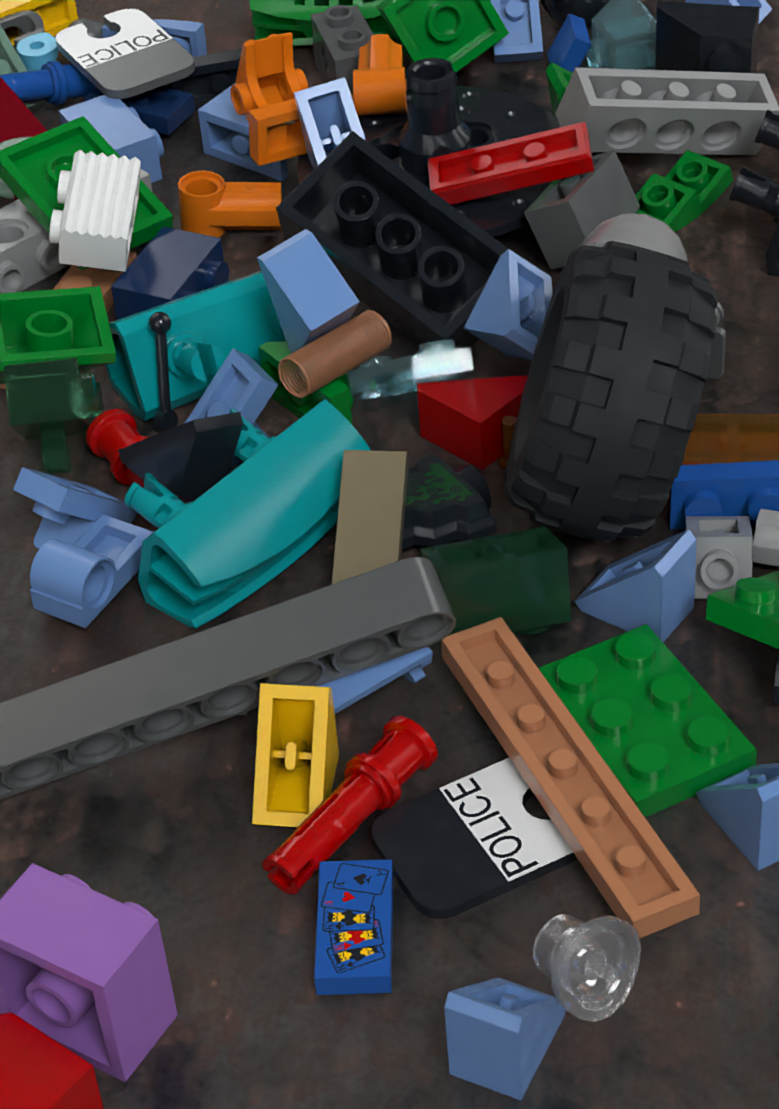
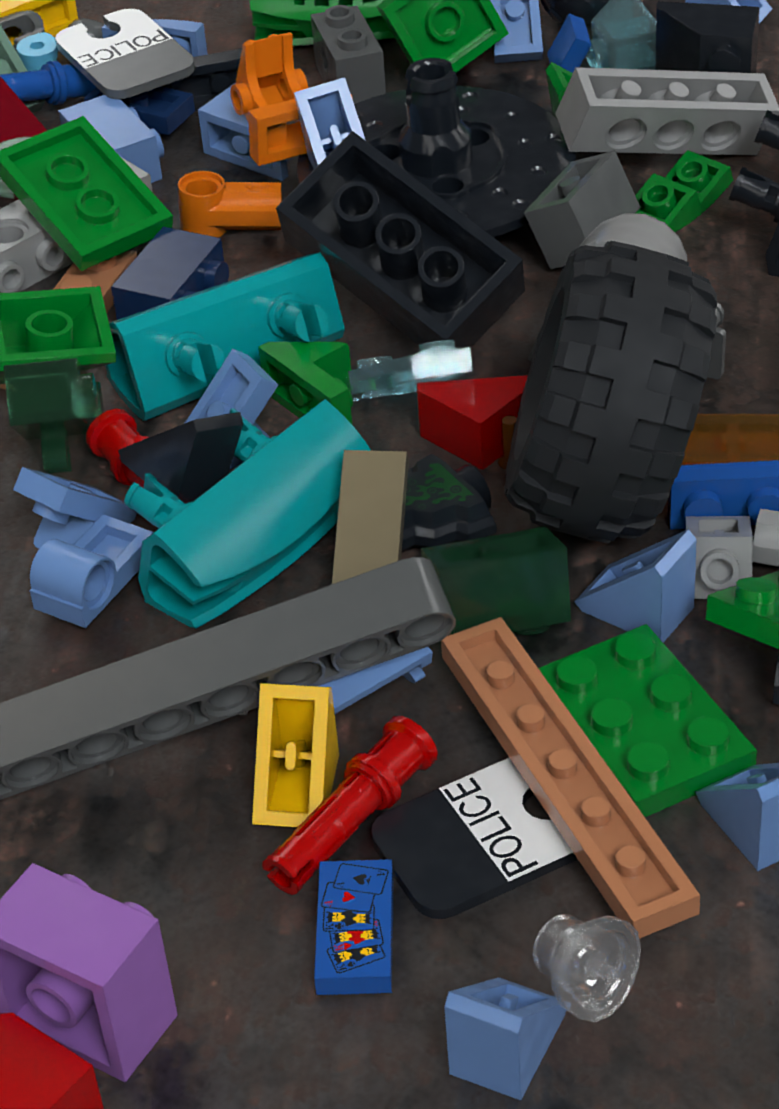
white brick [49,150,141,272] -> none
black hinge [148,312,178,432] -> none
medium blue slope [257,229,360,353] -> none
nougat piece [278,310,392,398] -> none
orange piece [353,34,407,116] -> none
red tile [428,122,594,205] -> none
medium blue slope [463,249,553,361] -> none

